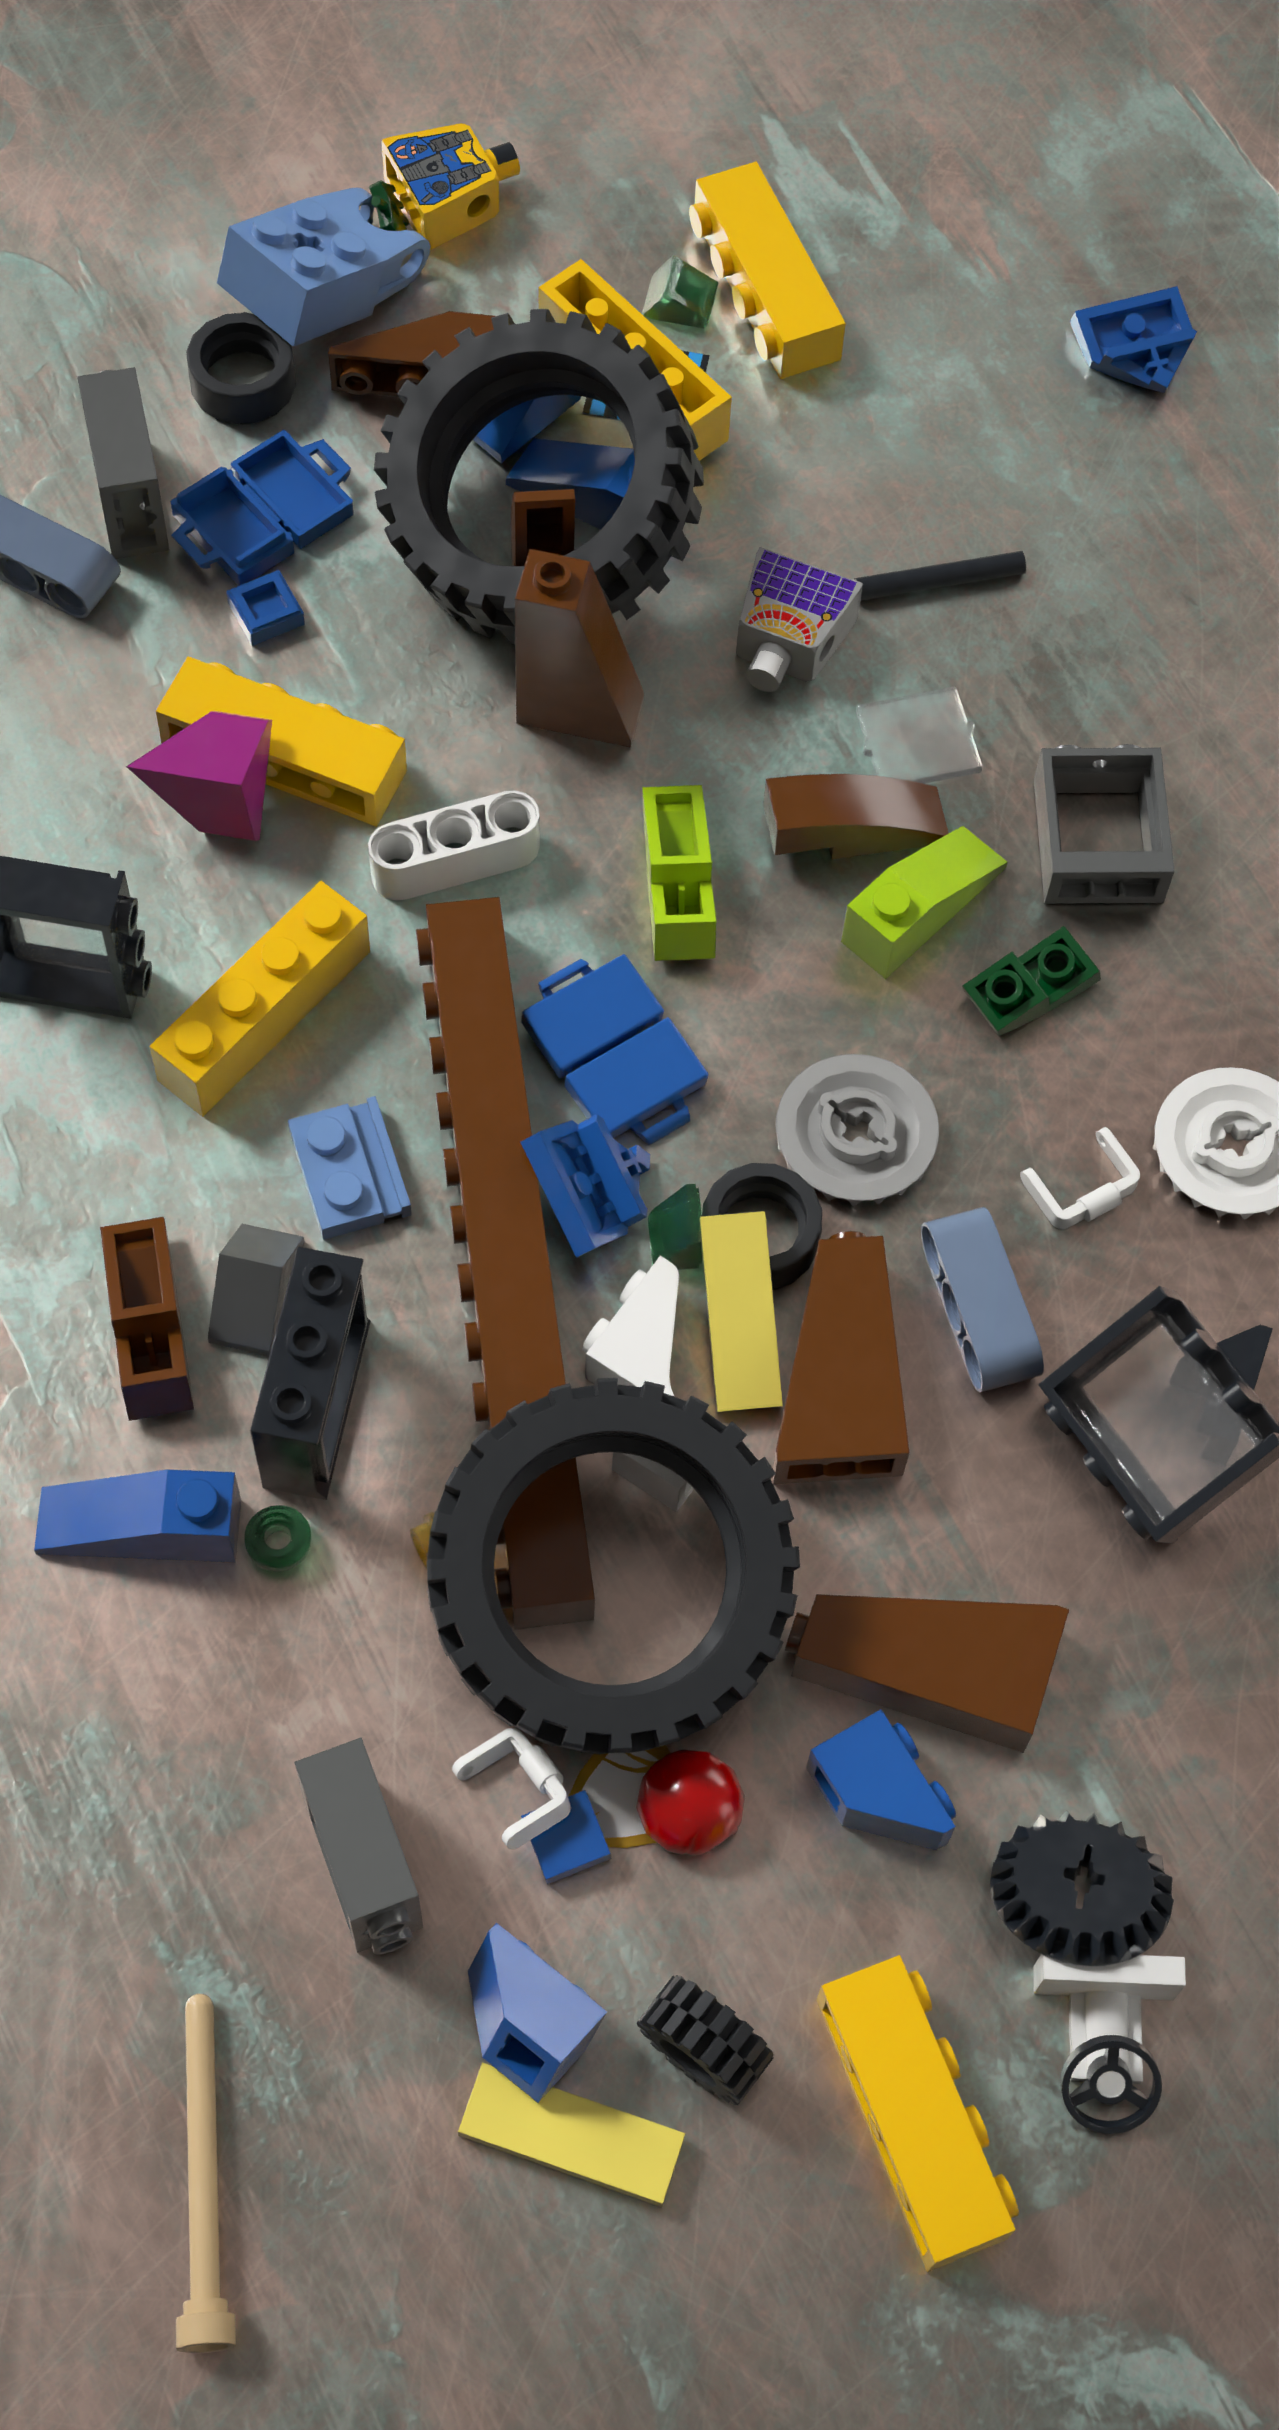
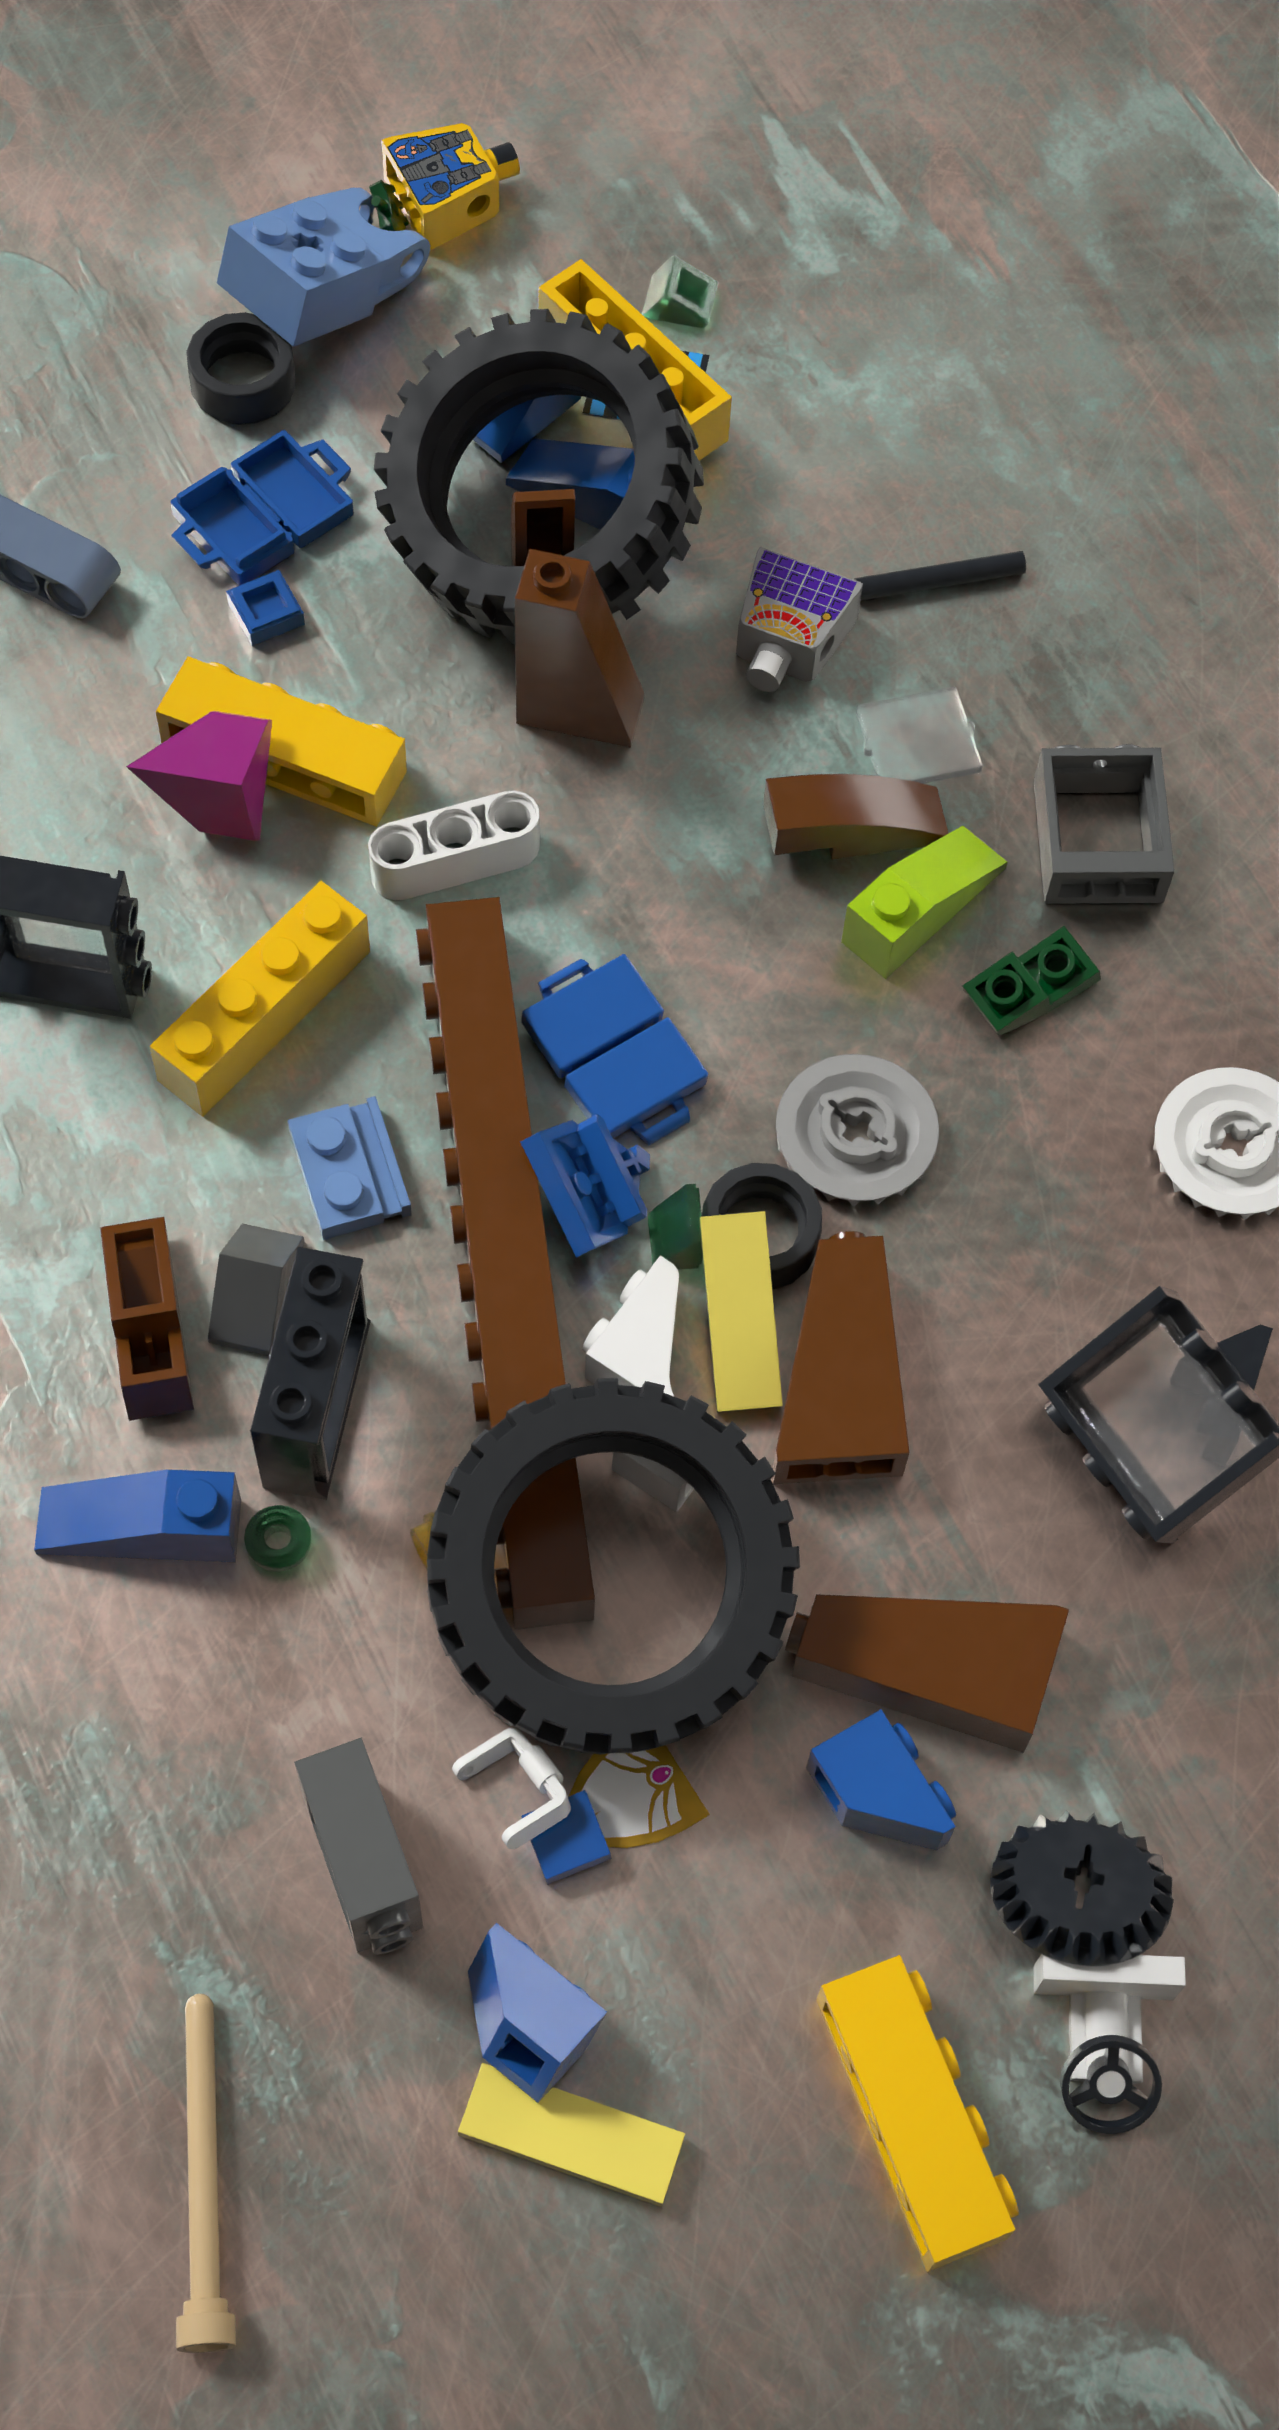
dark grey window [77,367,170,559] -> none
reddish brown slope [328,311,495,397] -> none
red hair [636,1749,745,1856] -> none
black tyre [637,1975,774,2105] -> none
lime slope [642,785,717,961] -> none
yellow brick [689,161,846,379] -> none
sand blue beam [921,1207,1044,1392] -> none
white piece [1020,1127,1140,1229] -> none
blue slope [1070,286,1198,393] -> none

